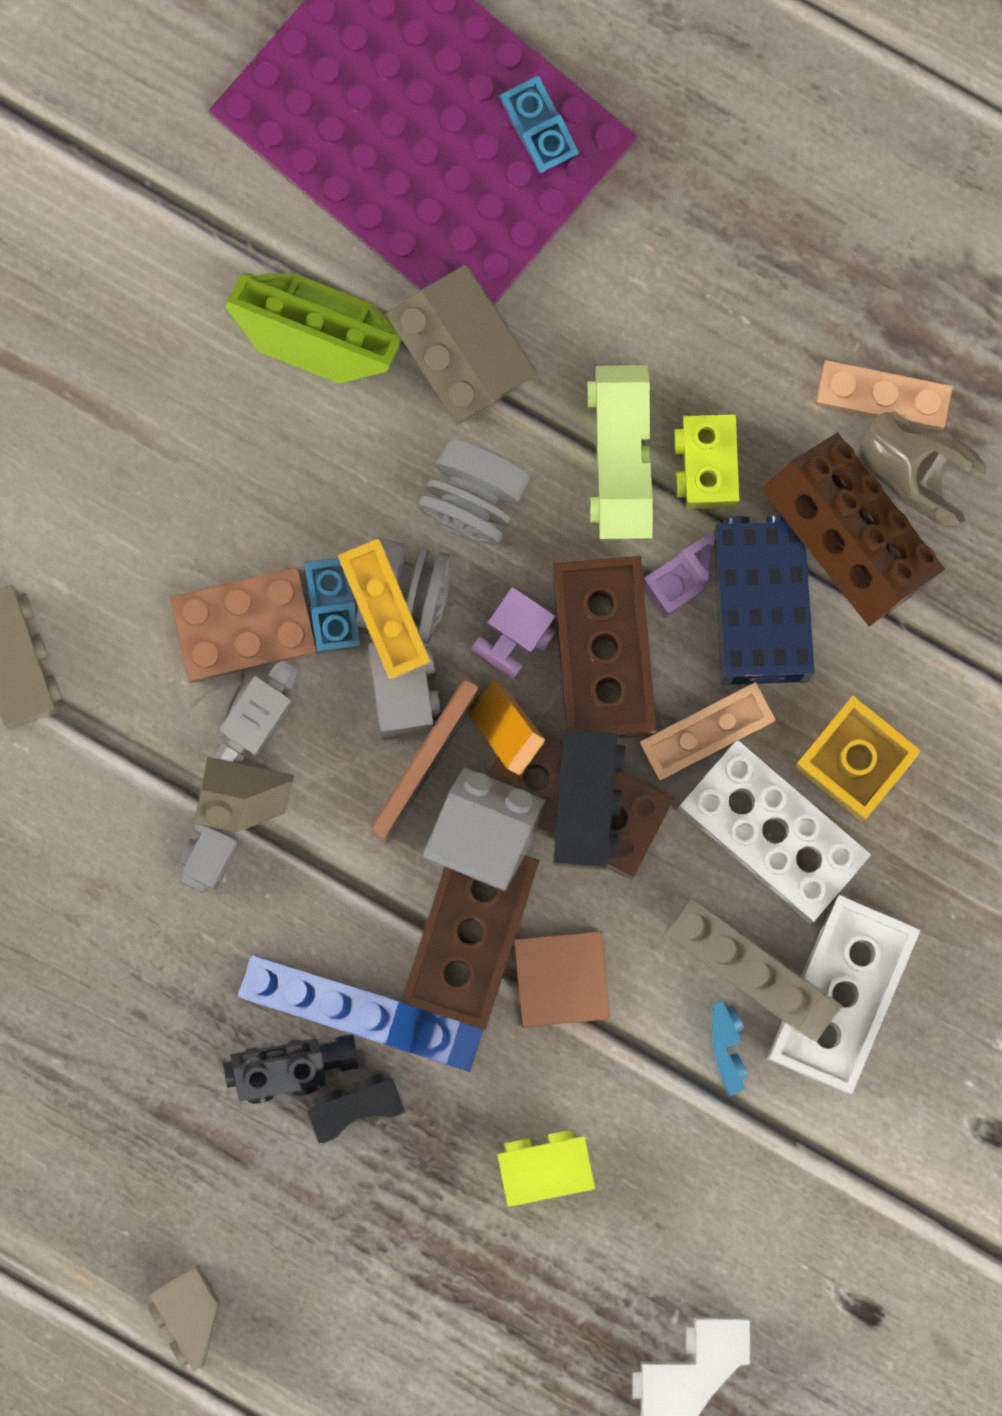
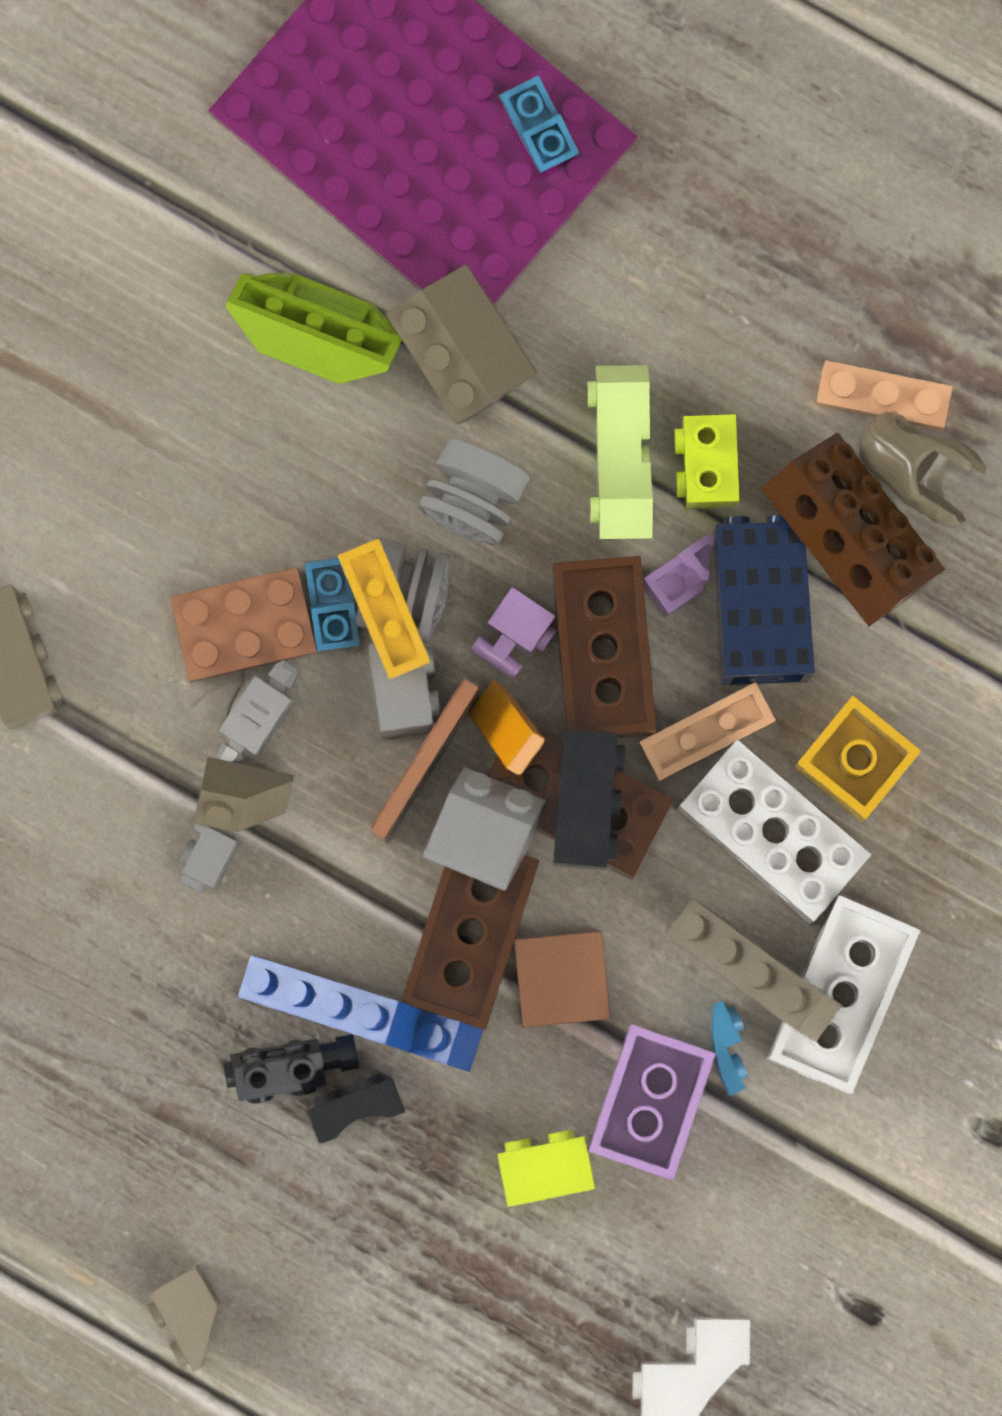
none -> lavender brick [587,1024,716,1180]

